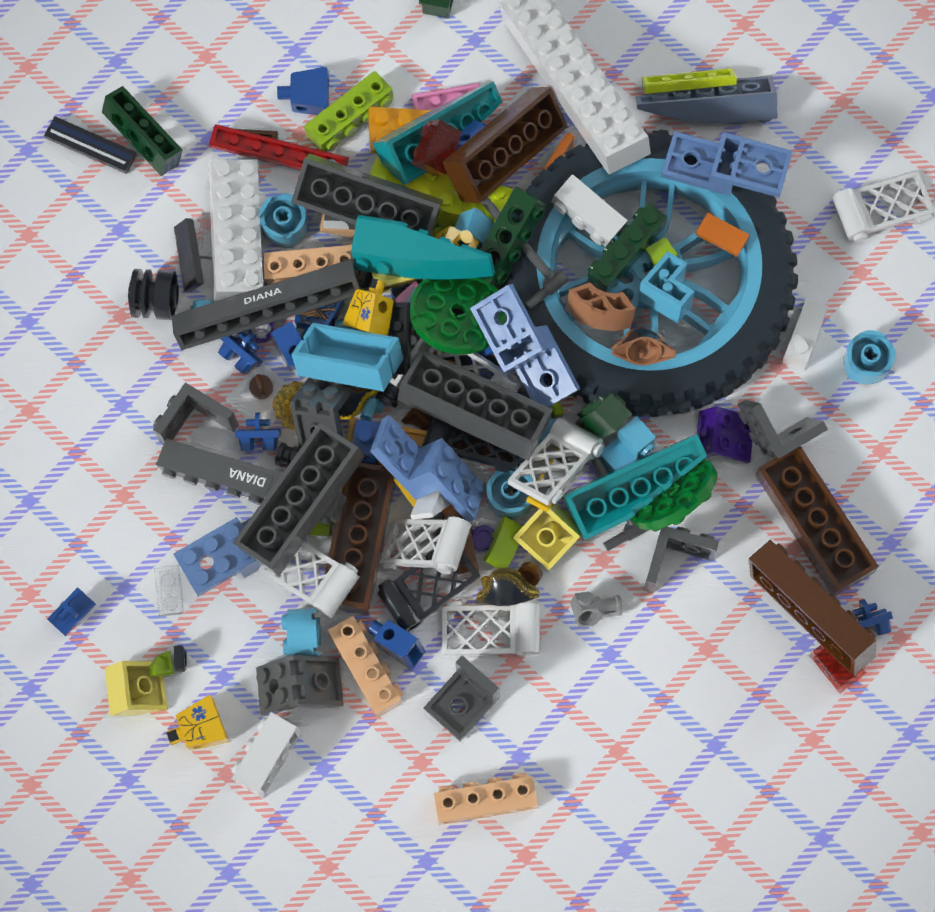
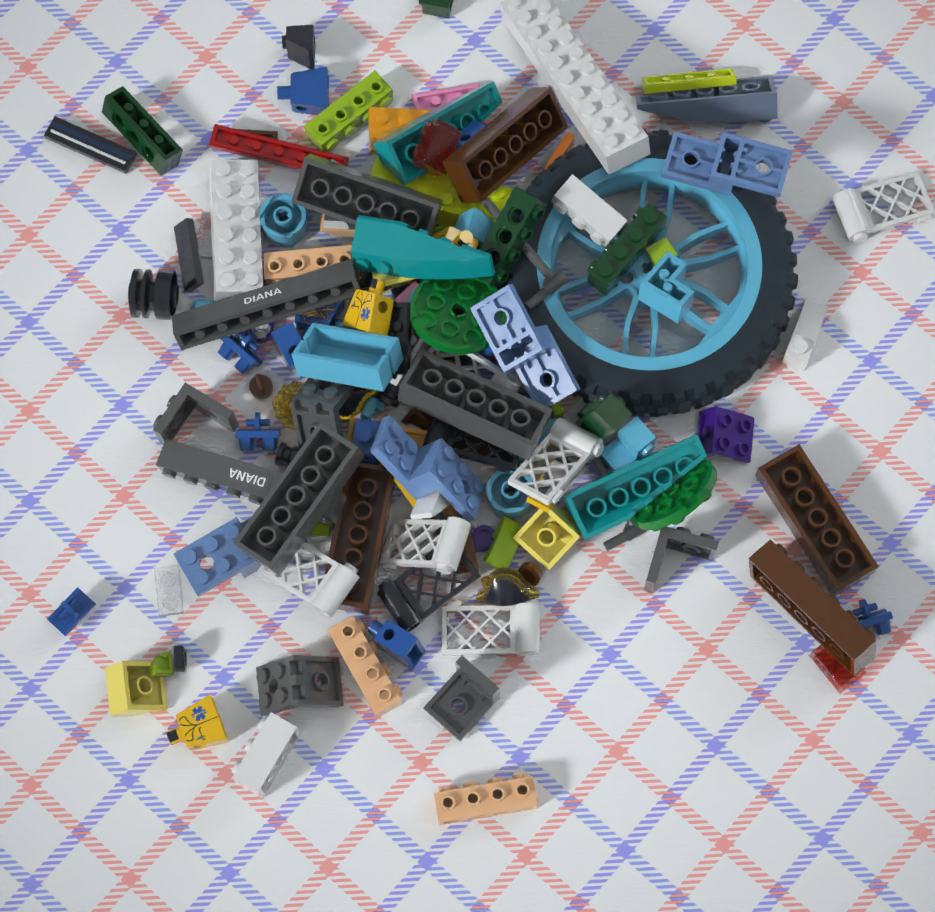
medium azure brick [282,608,321,656] -> none
nougat brick [565,282,636,332] -> none
light grey connector [570,591,623,628] -> none
nougat hat [612,328,676,365] -> none
orange tile [696,213,750,257] -> none
dark grey bracket [737,399,828,459] -> none
medium azure brick [843,330,895,385] -> none
none -> black slope [282,24,316,70]

